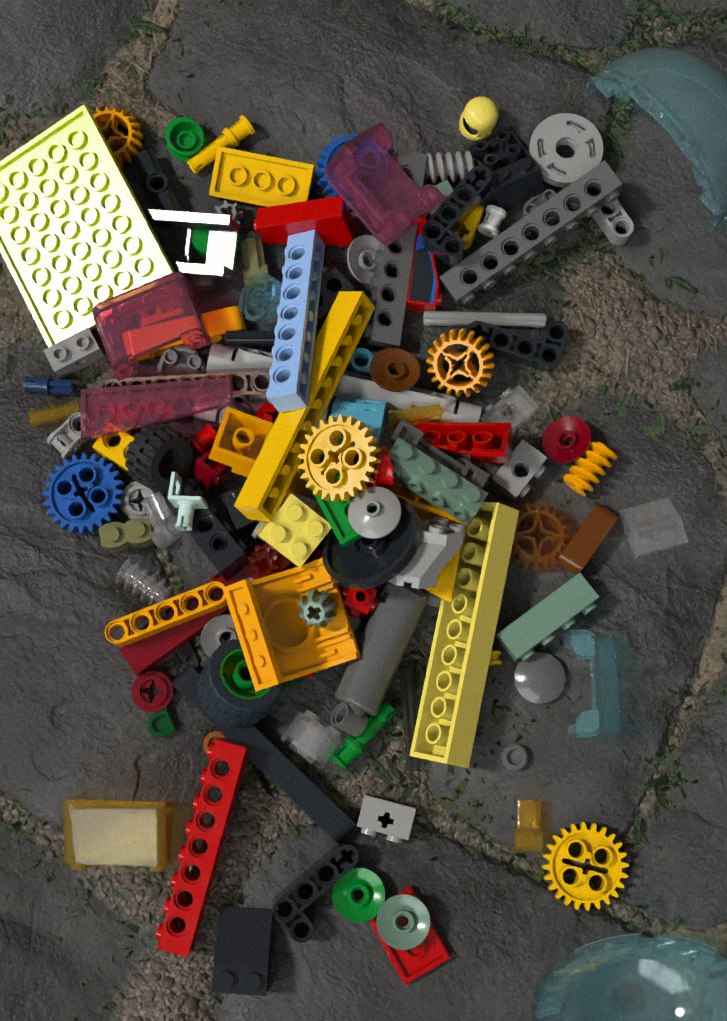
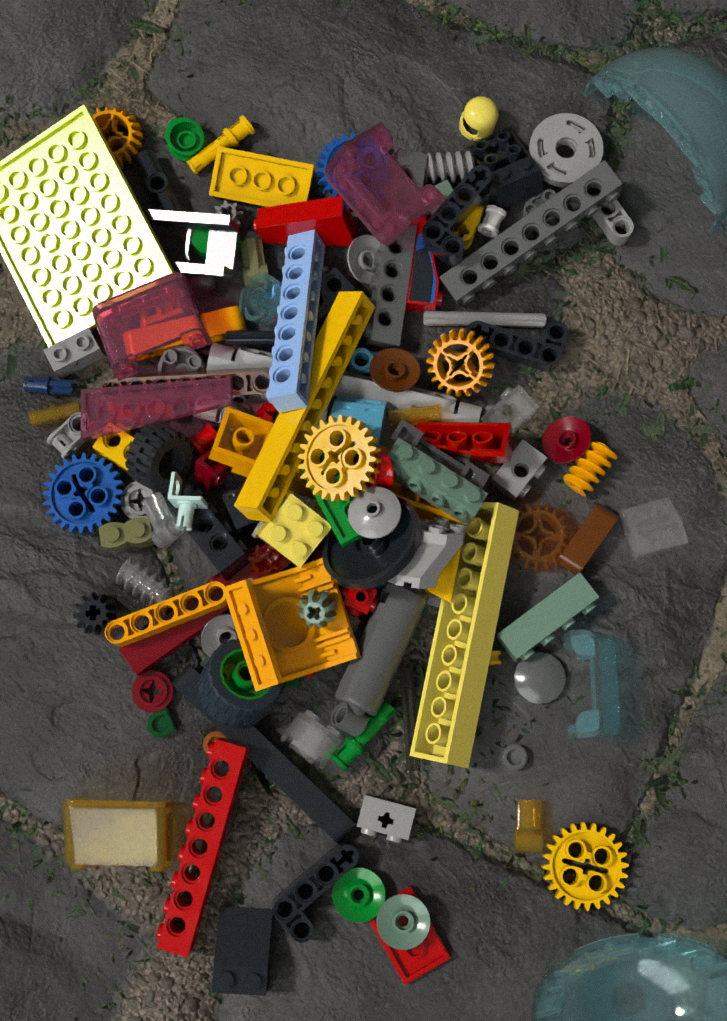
none -> black gear [73,592,118,636]

